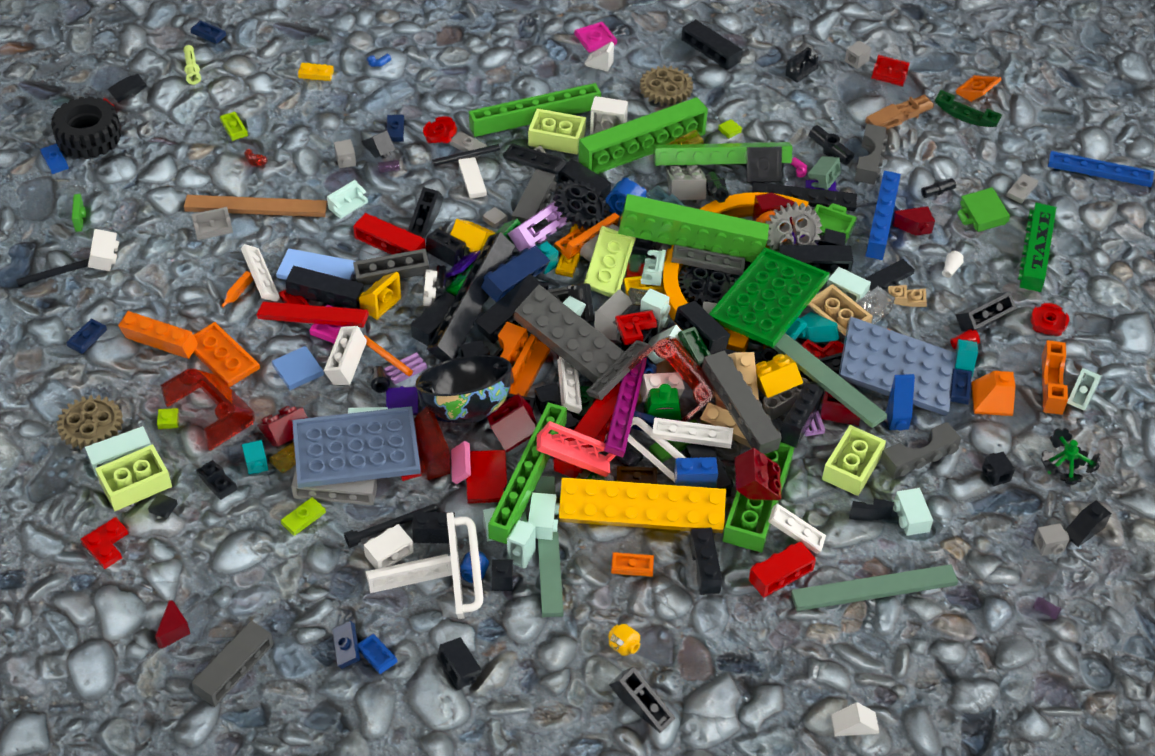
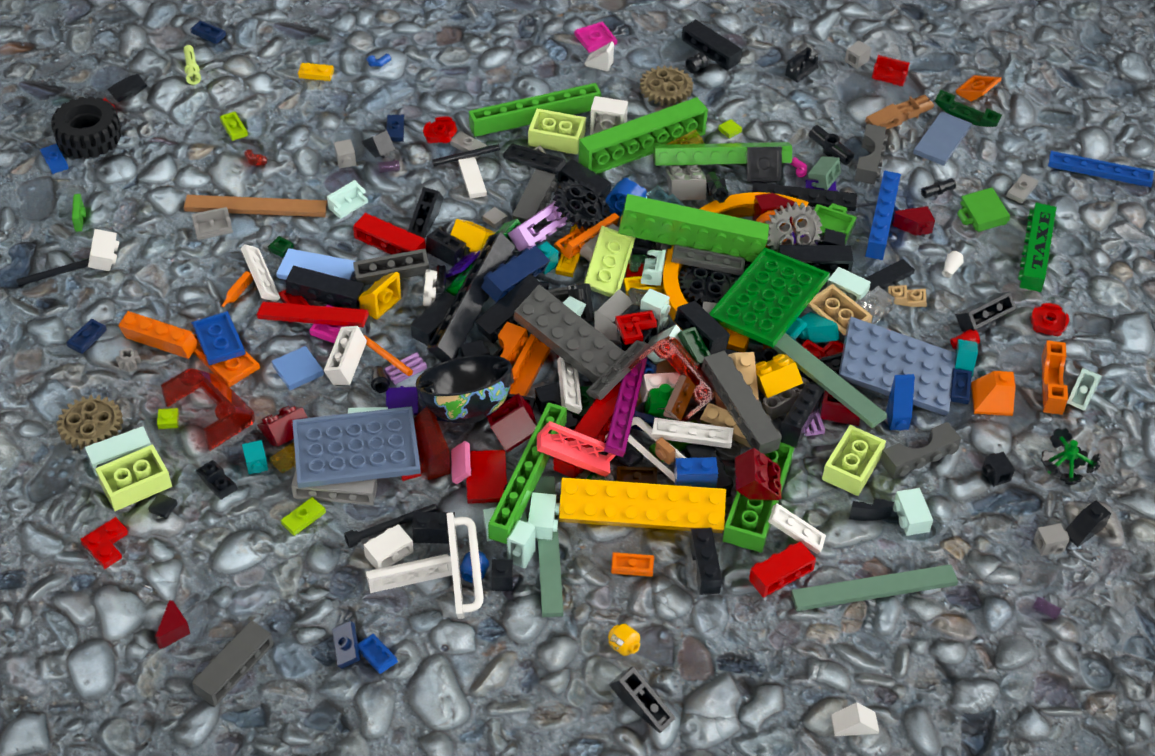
black hinge [437,637,482,691] -> none
none -> light grey gear [116,348,141,372]
none -> blue tile [191,311,246,366]
none -> dark green tile [268,236,294,258]
none -> medium nougat plate [655,437,676,465]
none -> reddish brown bracket [663,375,696,421]
none -> black wheel [685,52,708,74]
none -> sand blue tile [913,111,972,166]

